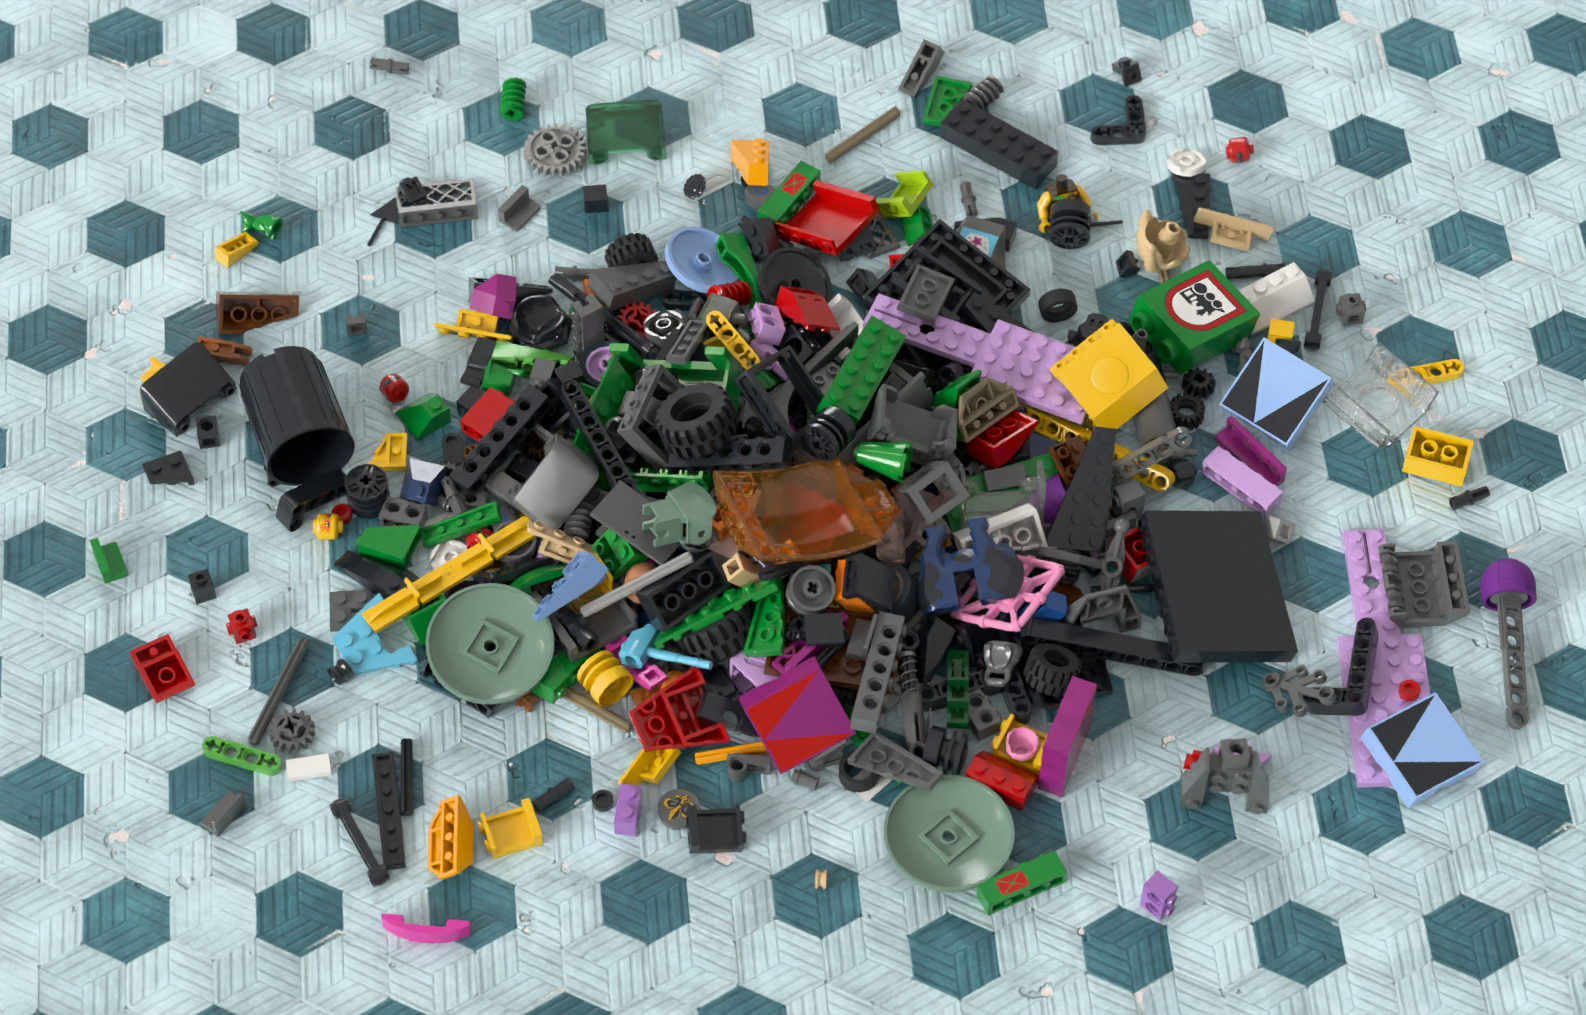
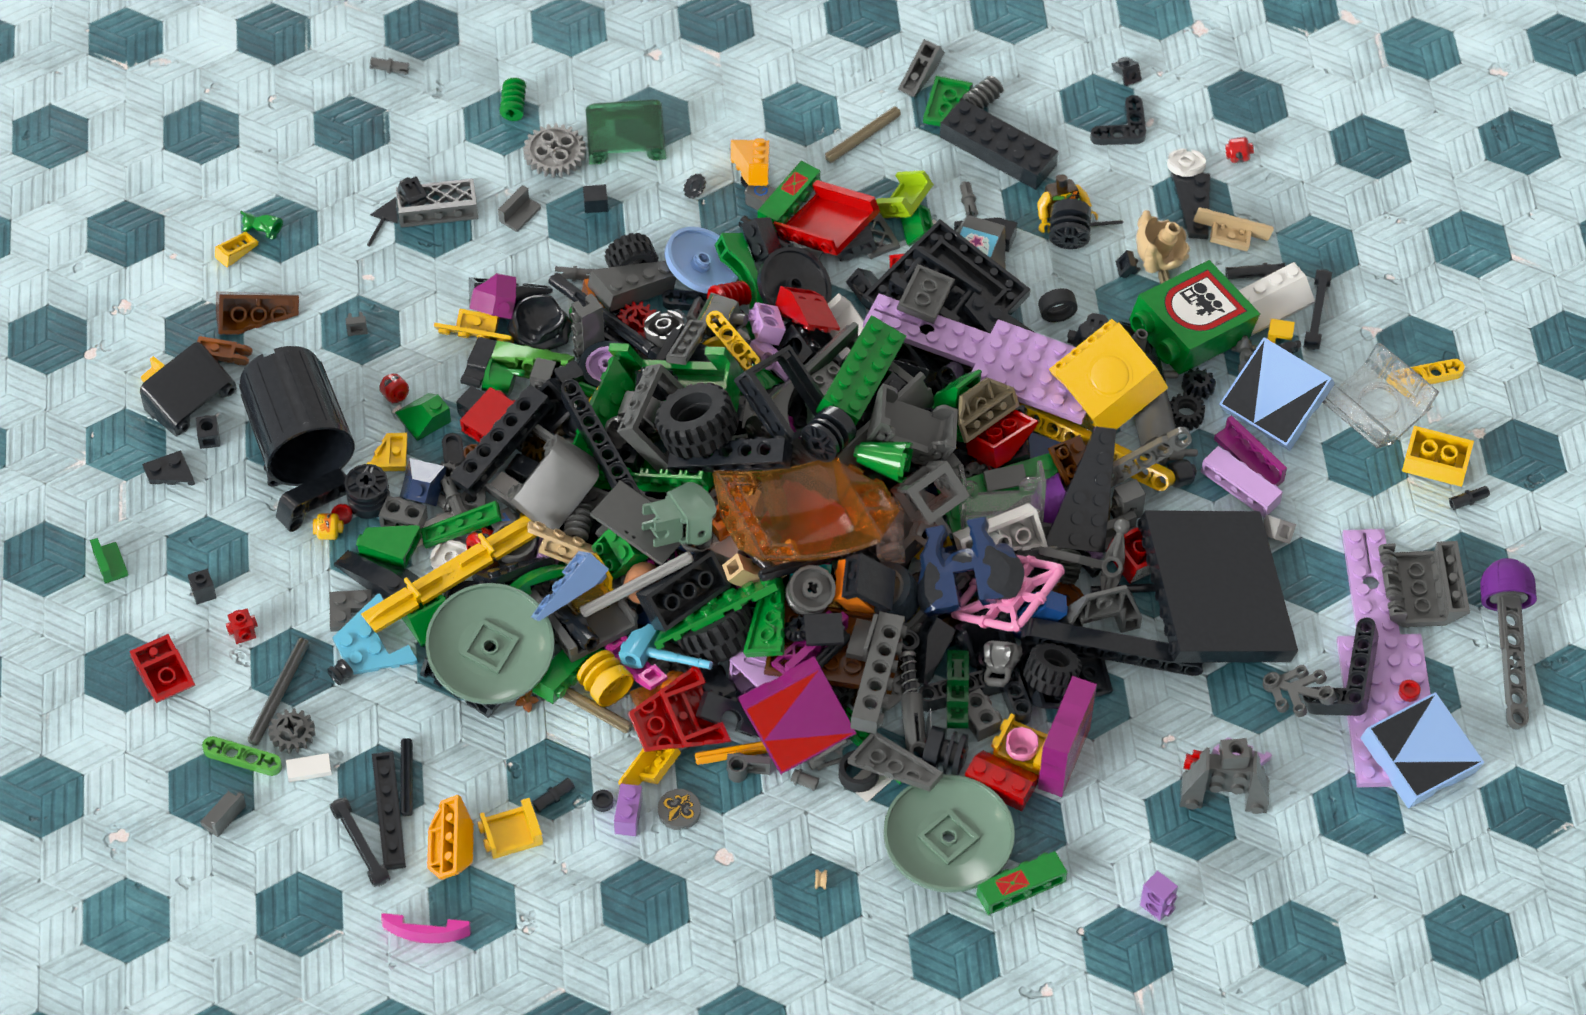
black panel [686,804,747,854] -> none
dark grey brick [1336,293,1366,326] -> none

